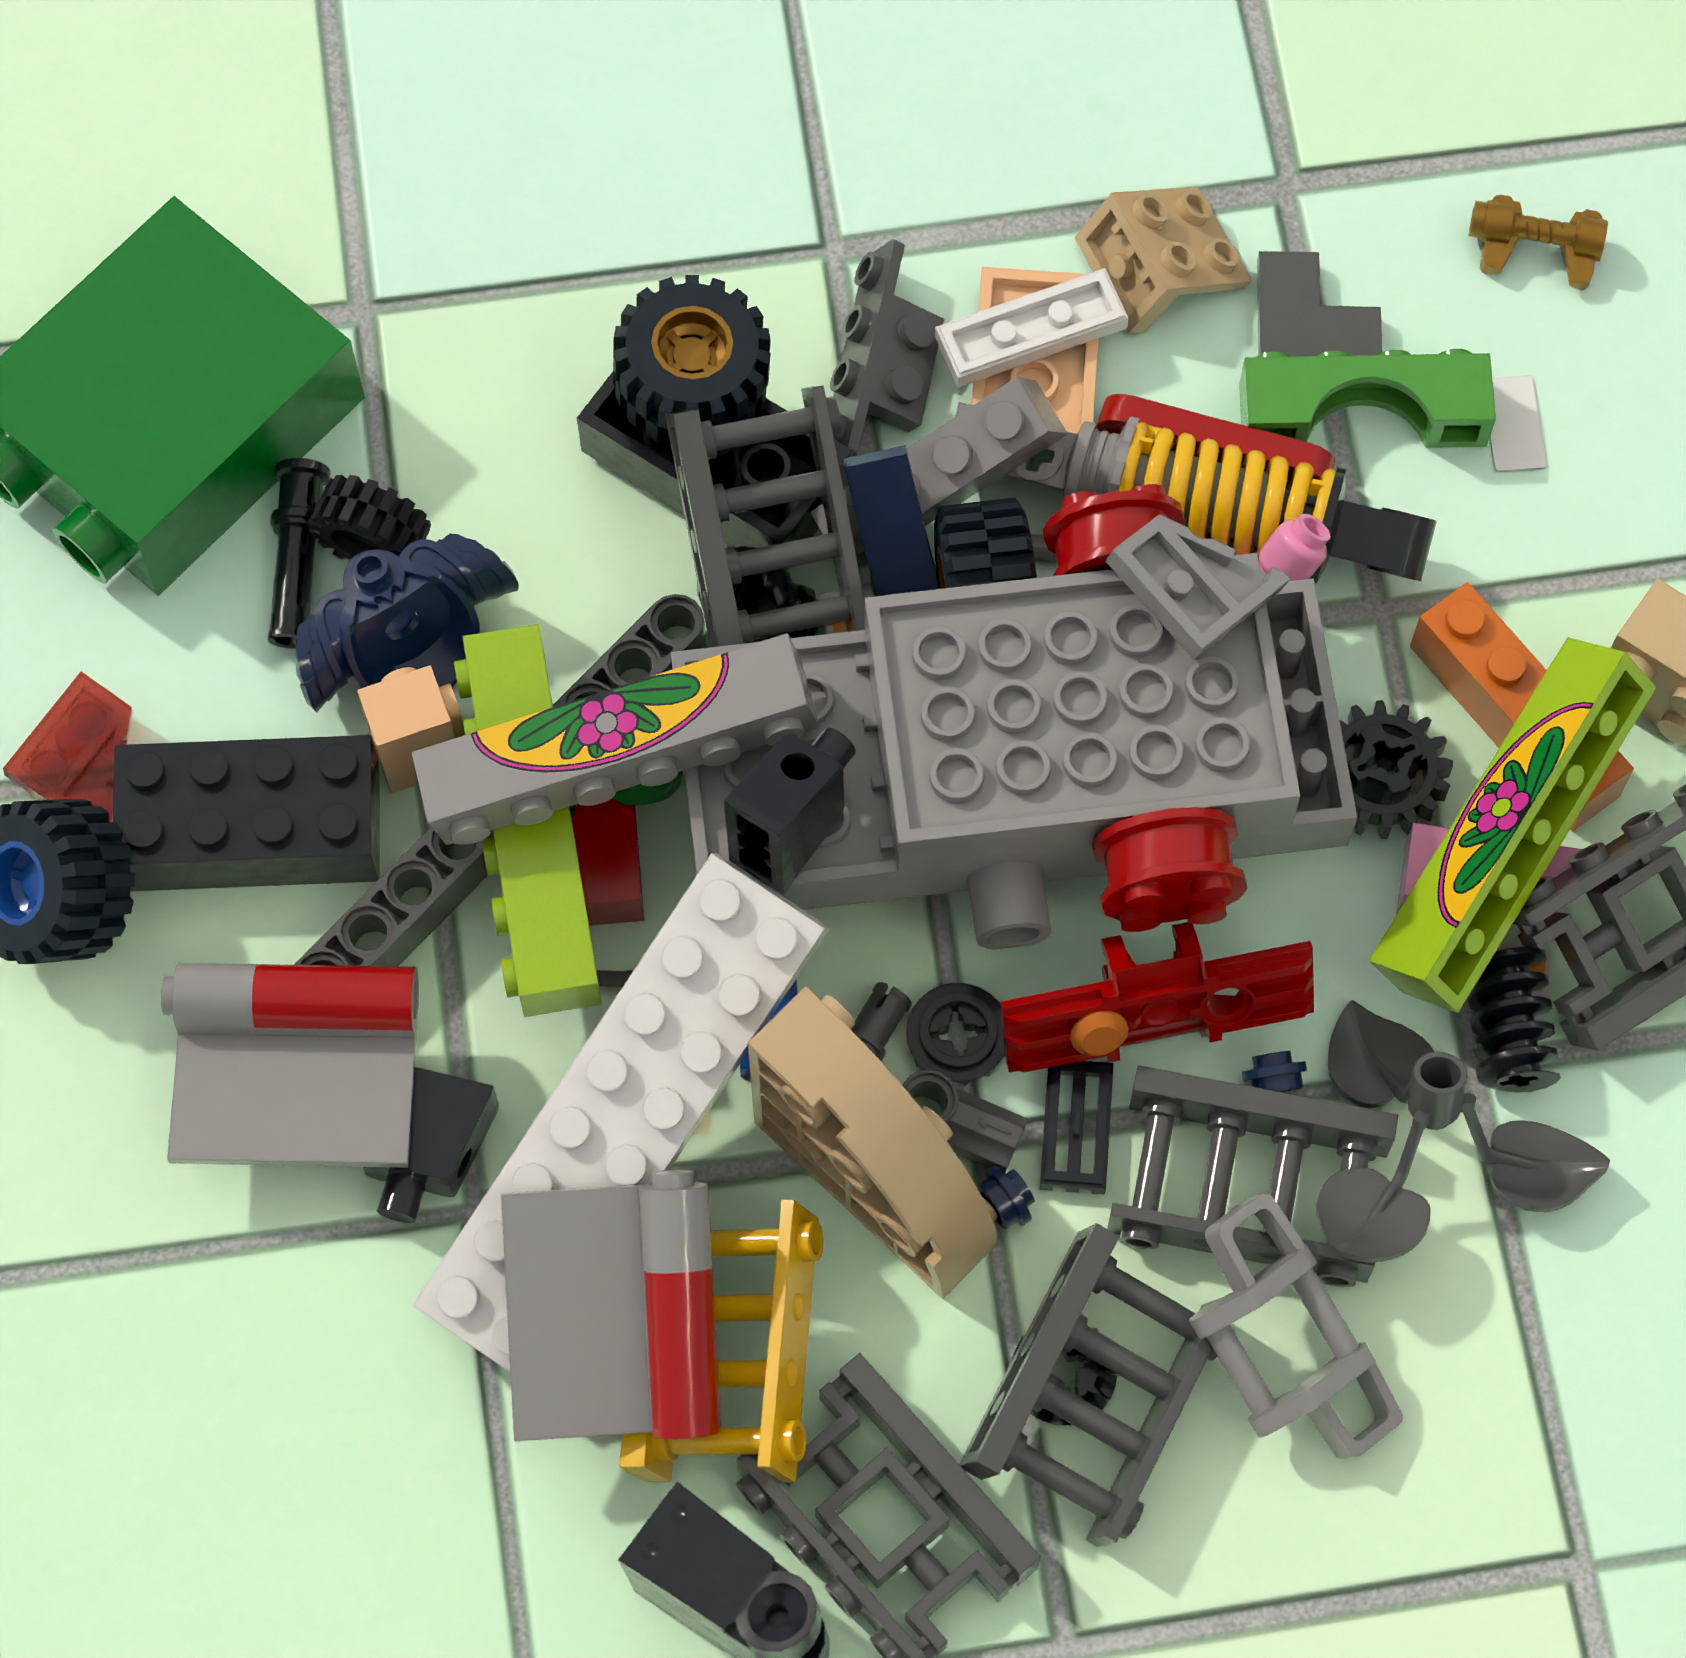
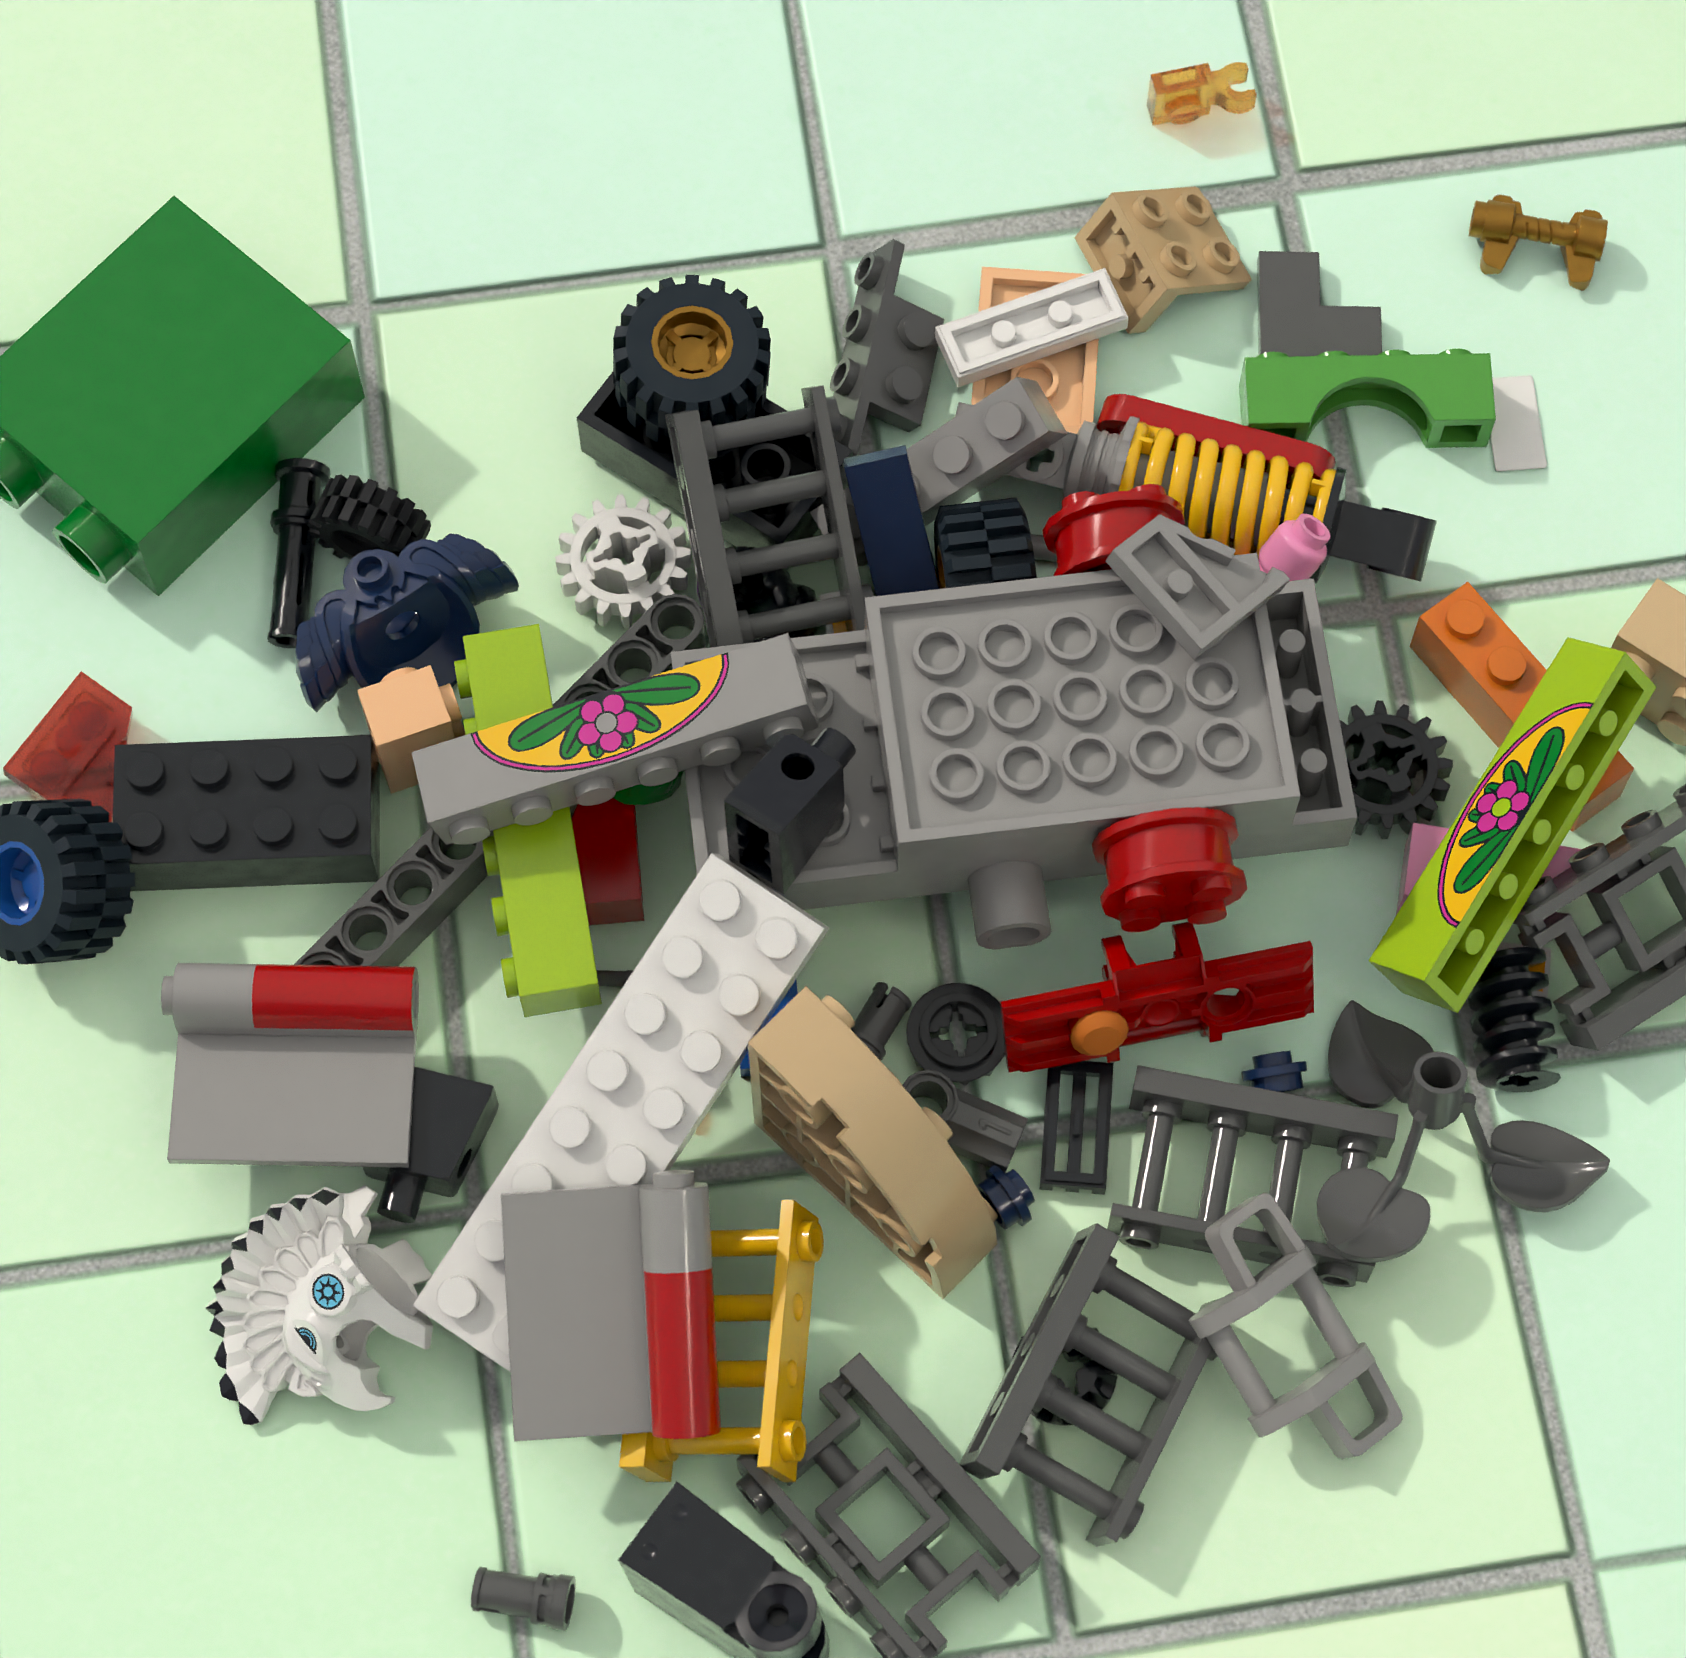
none -> white piece [205,1185,433,1425]
none -> dark grey pin [471,1566,576,1631]
none -> white gear [555,494,692,629]
none -> clear orange plate [1147,62,1257,126]

